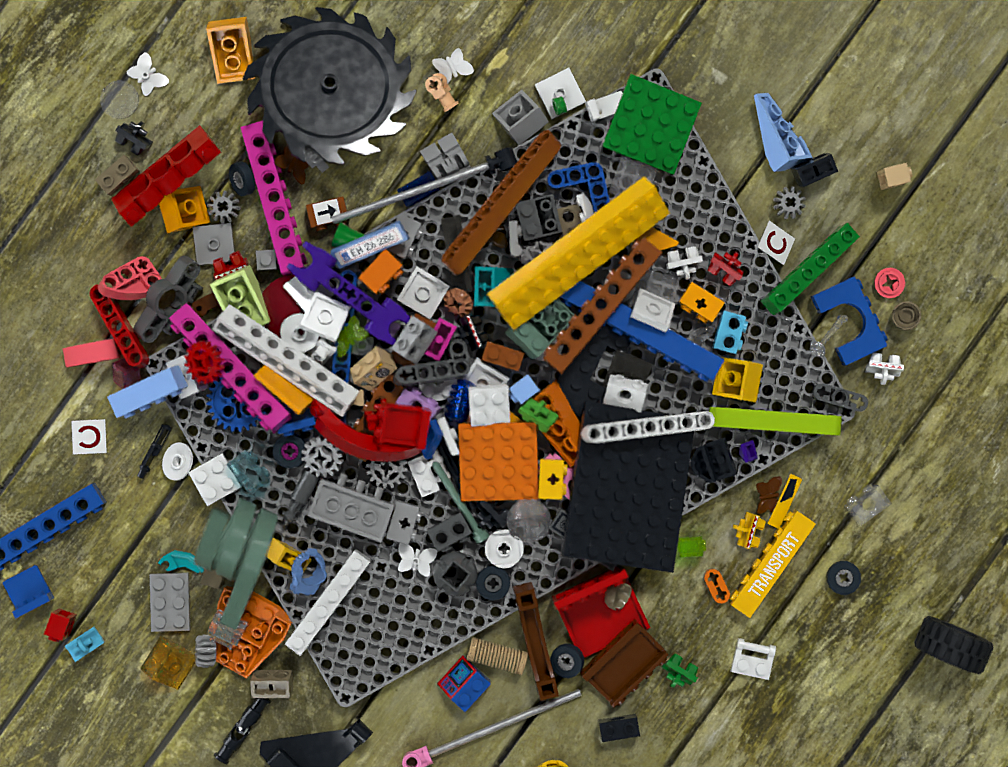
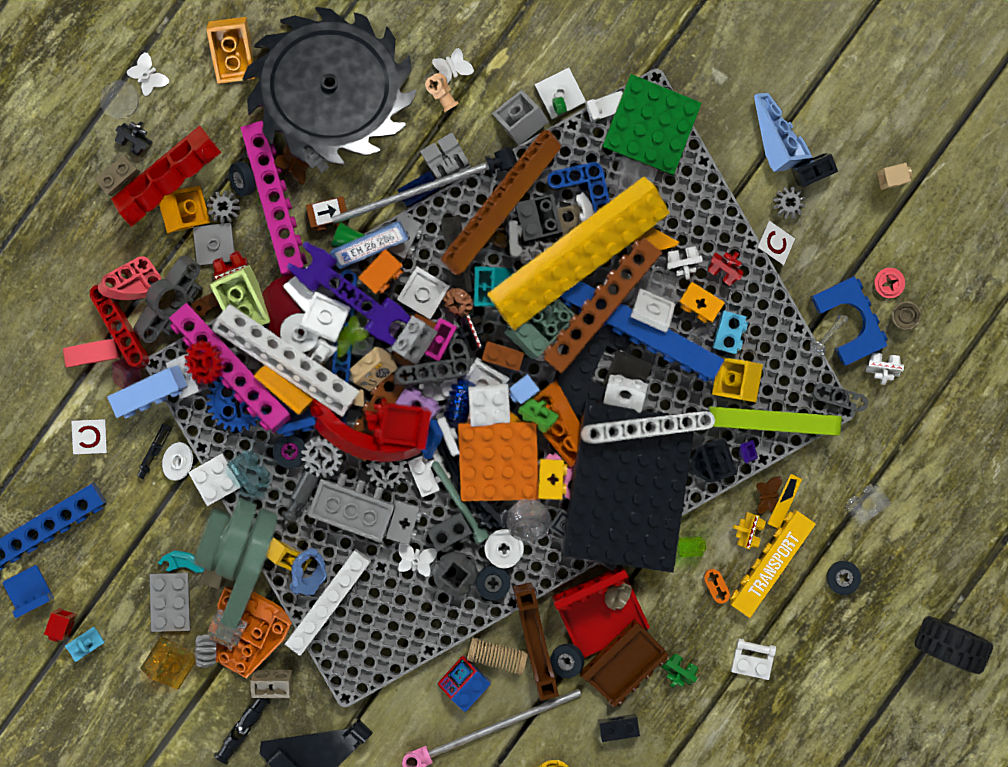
light grey brick [256,249,279,271] -> none
green brick [761,222,860,315] -> none

